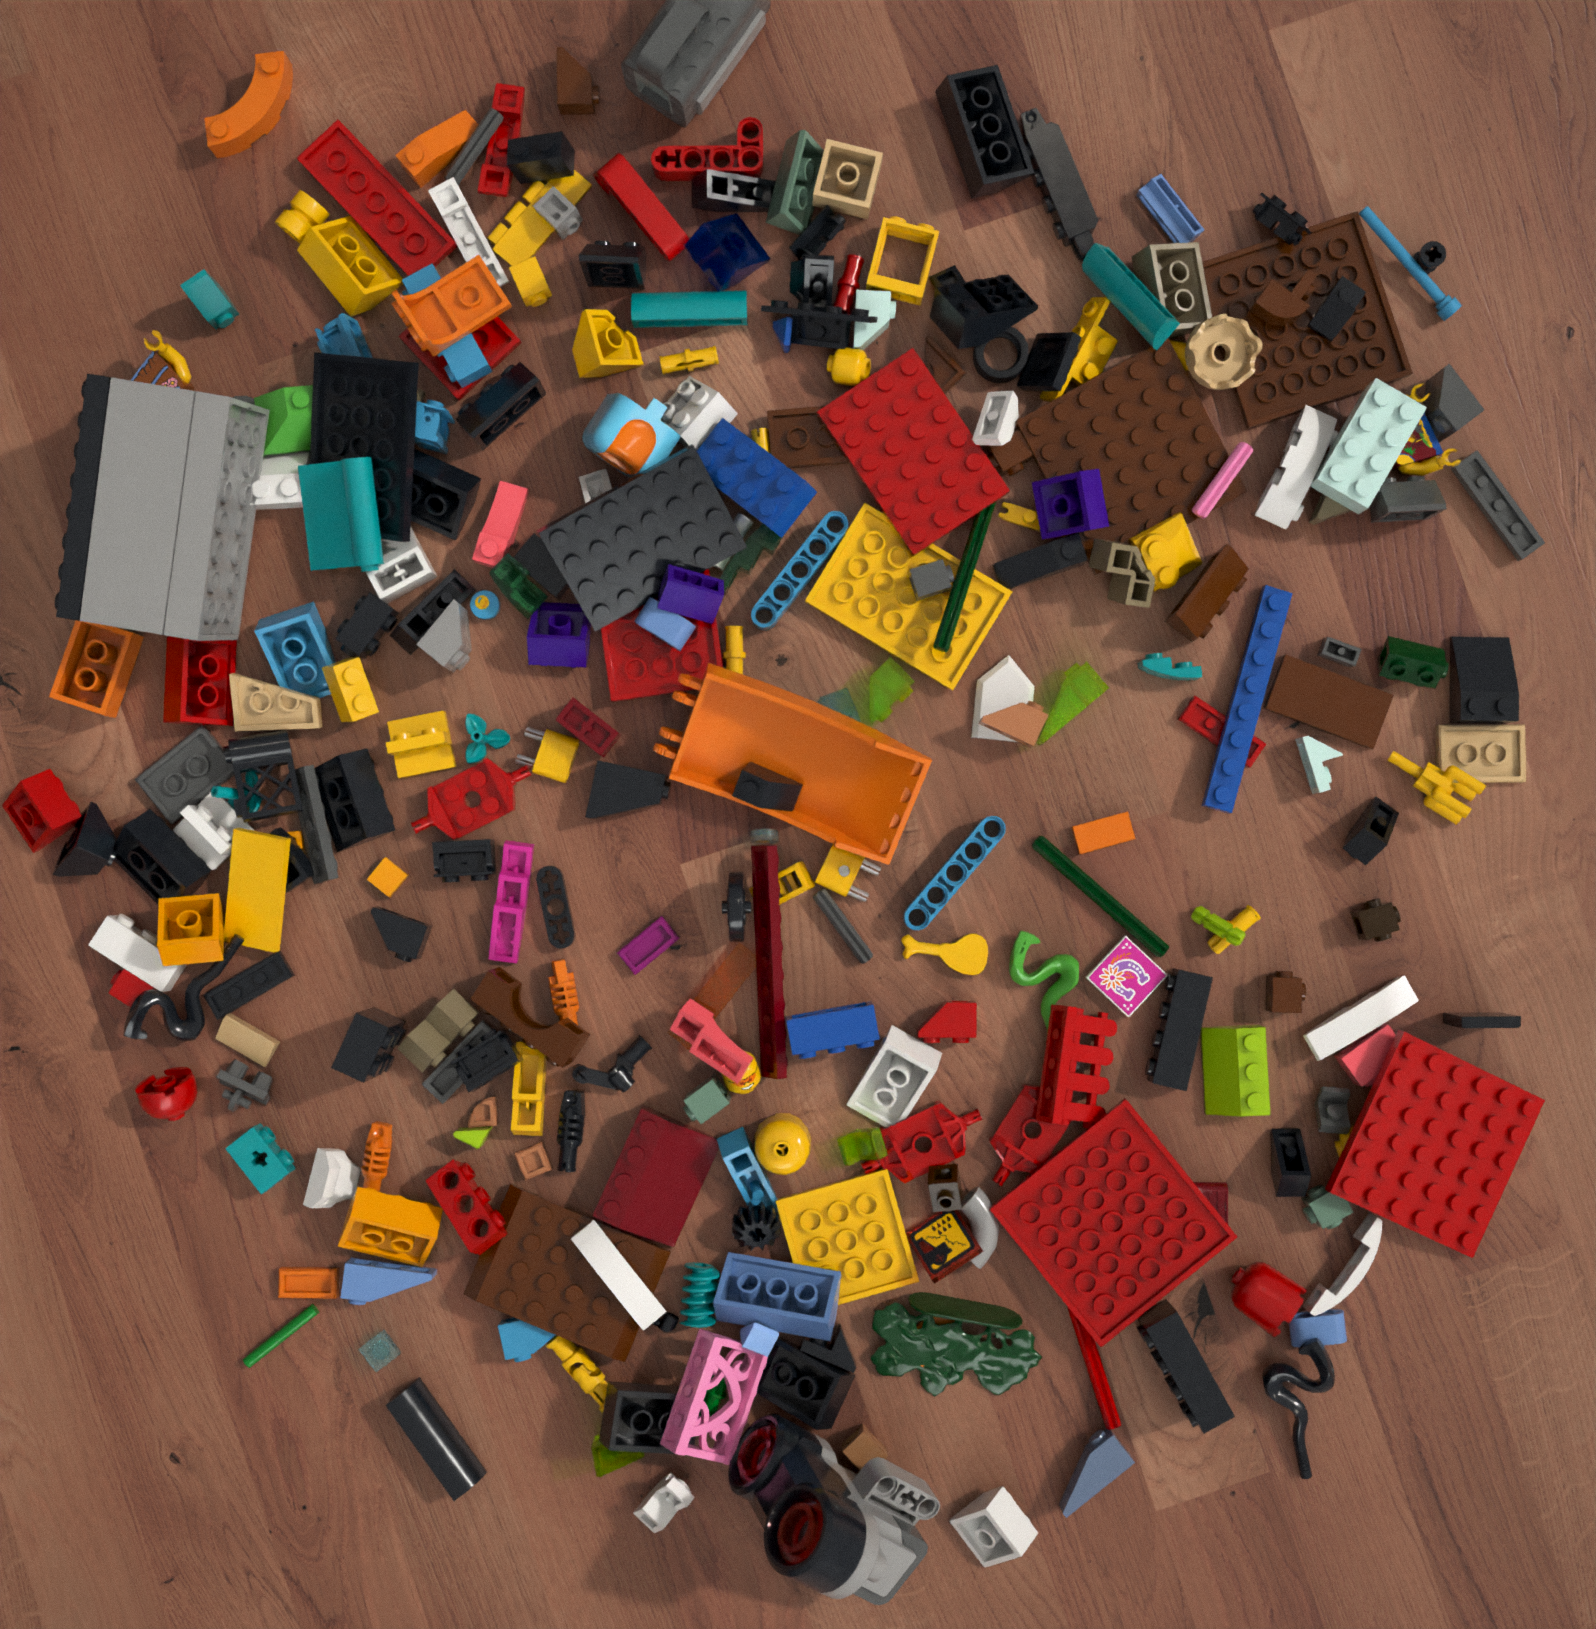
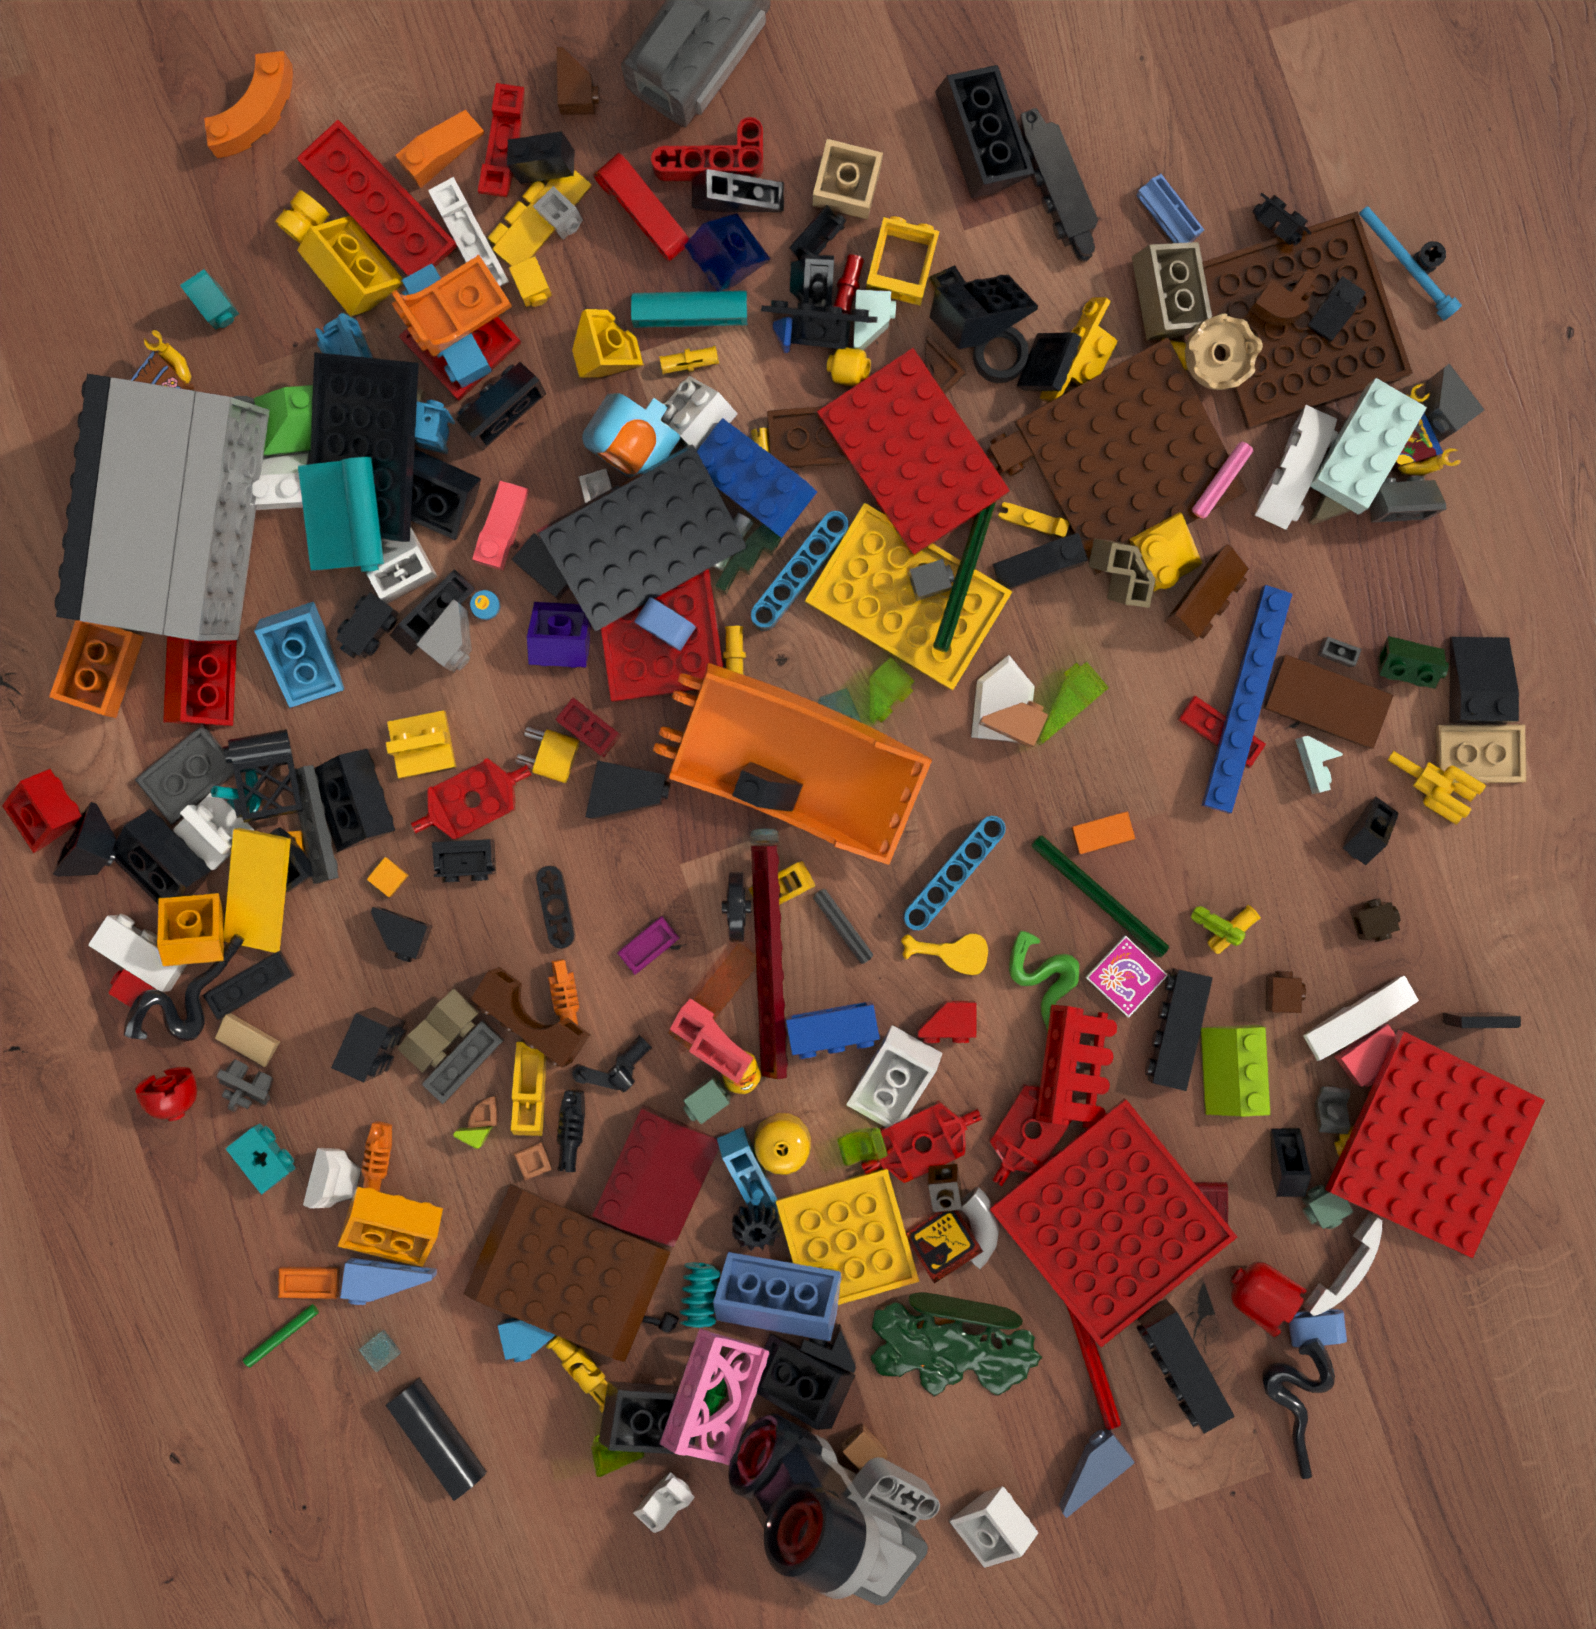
tan wing [229,673,323,731] -> none
yellow brick [322,657,379,722] -> none
red brick [425,1159,508,1255] -> none
dark grey axle [444,108,504,185] -> none
black hinge [450,1029,524,1092] -> none
teal plant [465,713,511,764] -> none
dark pink slope [488,840,535,964] -> none
clear green slope [489,553,548,619] -> none
white slope [571,1219,667,1331] -> none
black slope [579,241,647,289] -> none
dark purple brick [657,564,724,624] -> none
light blue slope [740,1322,779,1357] -> none
sand green slope [766,130,824,235] -> none
yellow piece [814,844,881,902] -> none
white slope [972,391,1019,446] -> none
dark purple slope [1032,469,1109,540] -> none
teal brick [1082,243,1180,350] -> none
teal slope [1137,653,1202,681] -> none
dark grey plate [1451,450,1545,561] -> none

